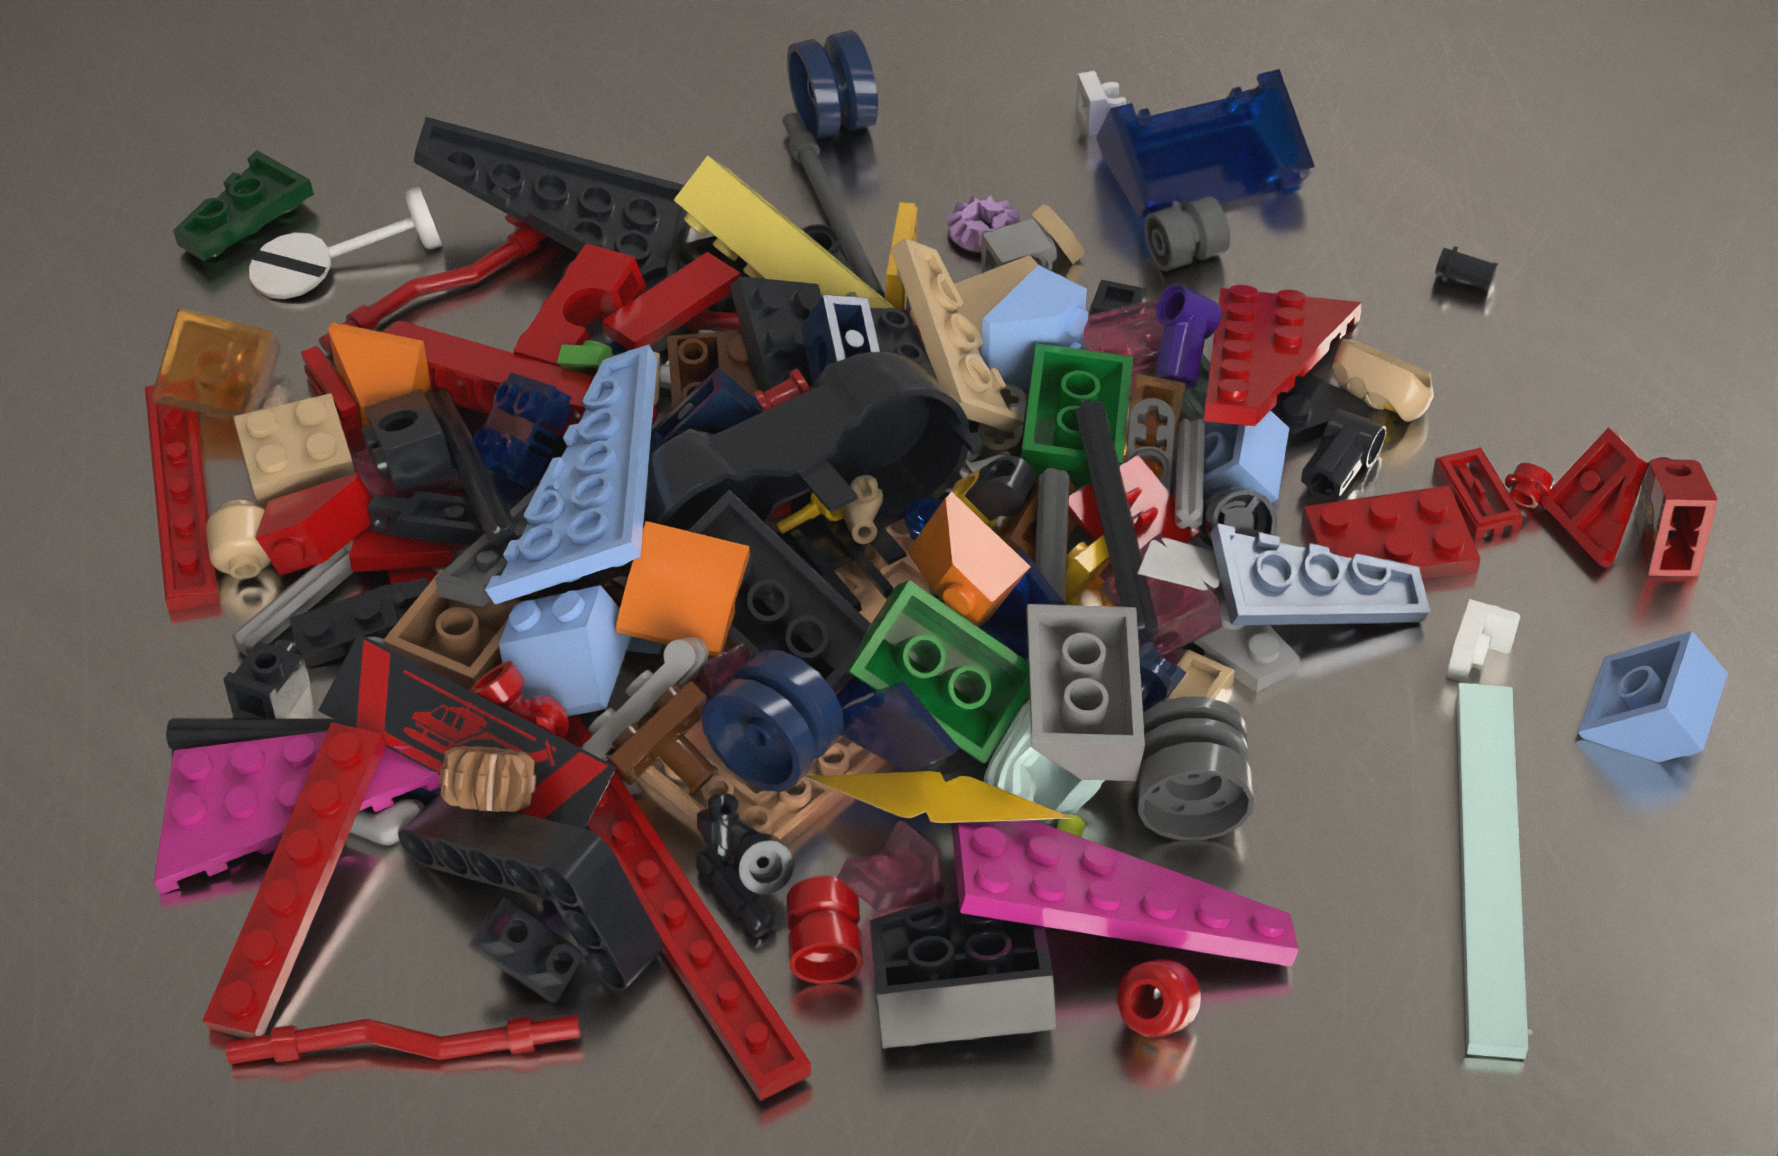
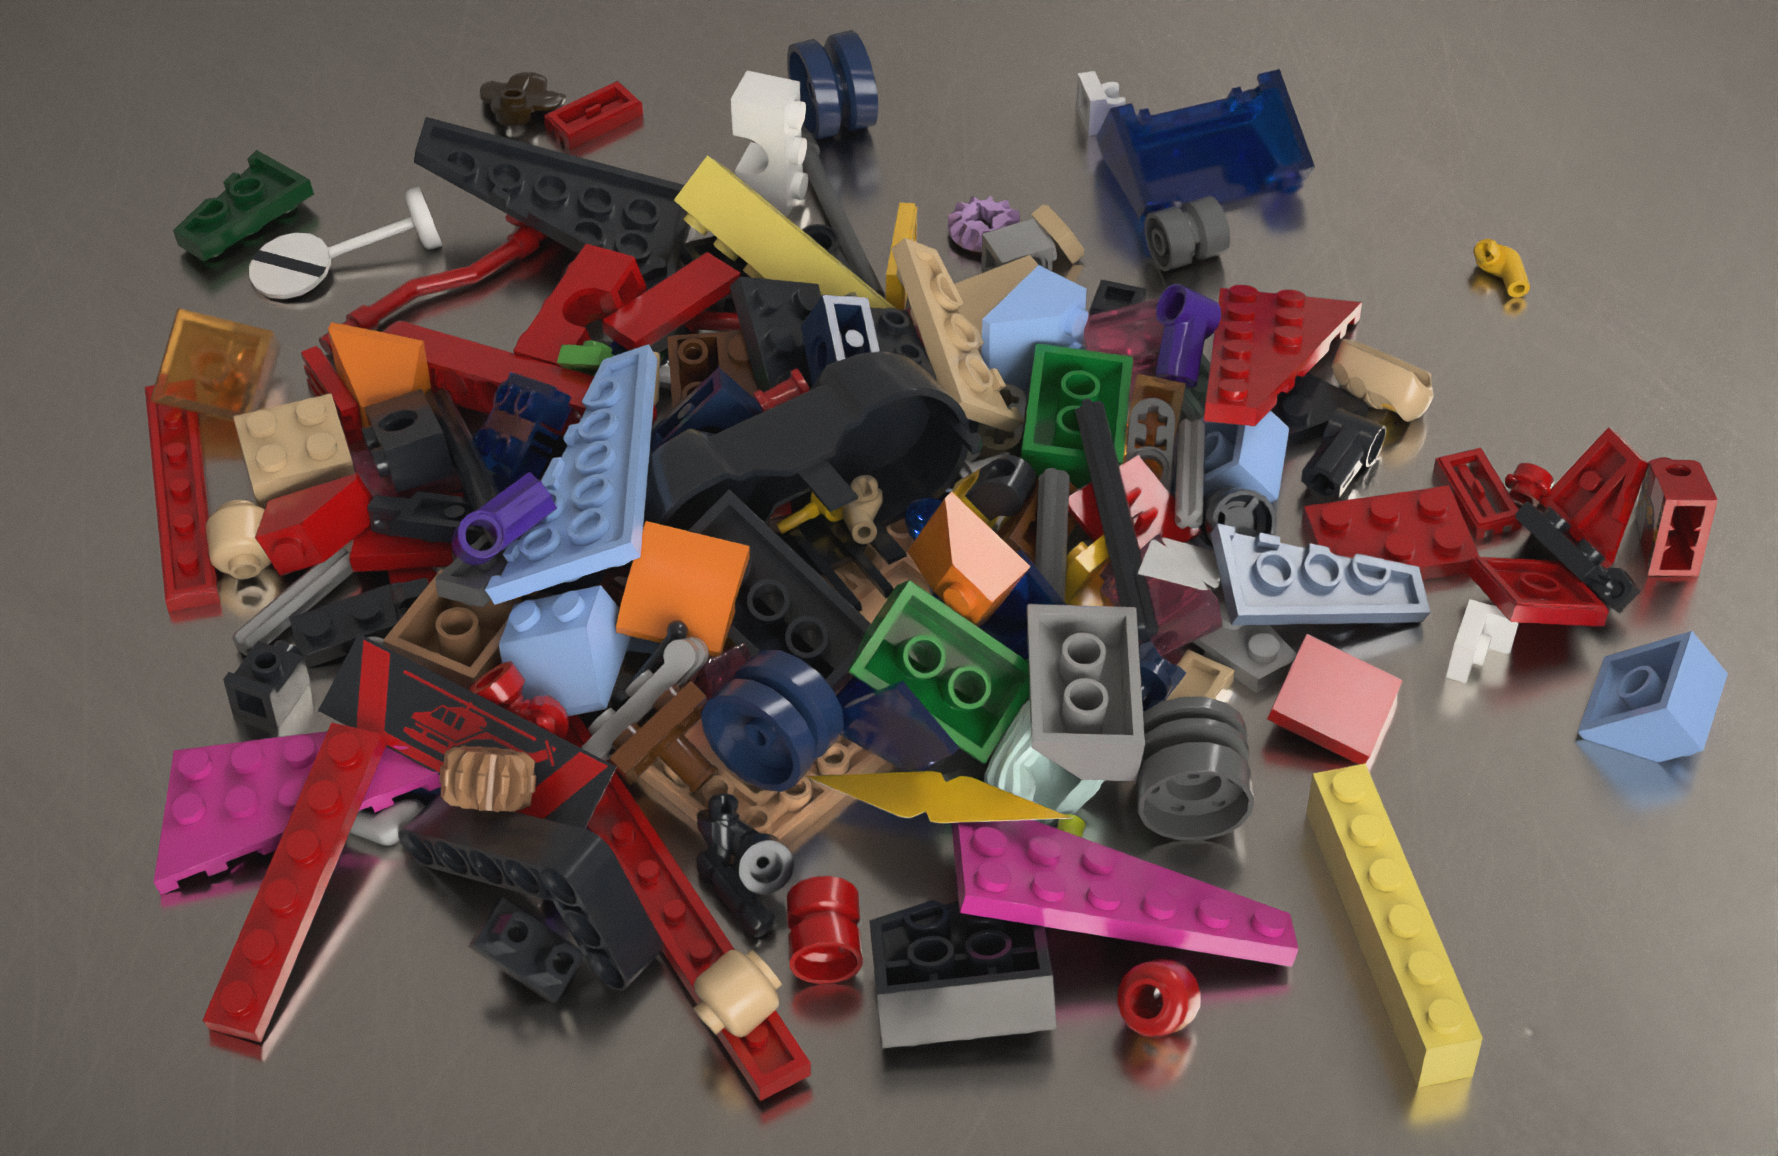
black axle [166,718,344,750] -> none
red bar [226,1015,581,1064] -> none
clear pink slope [837,820,944,911] -> none
black pin [1435,246,1499,293] -> none
light aqua tile [1456,683,1528,1059] -> none
none -> dark purple piece [452,472,557,565]
none -> dark brown plate [480,72,566,126]
none -> red tile [544,81,643,150]
none -> black hinge [610,620,688,711]
none -> tan head [693,950,782,1037]
none -> white arch [731,71,808,216]
none -> tile [1267,634,1403,765]
none -> light yellow brick [1306,764,1483,1088]
none -> red tile [1467,556,1609,627]
none -> yellow arm [1473,239,1530,298]
none -> black hinge [1515,501,1641,614]

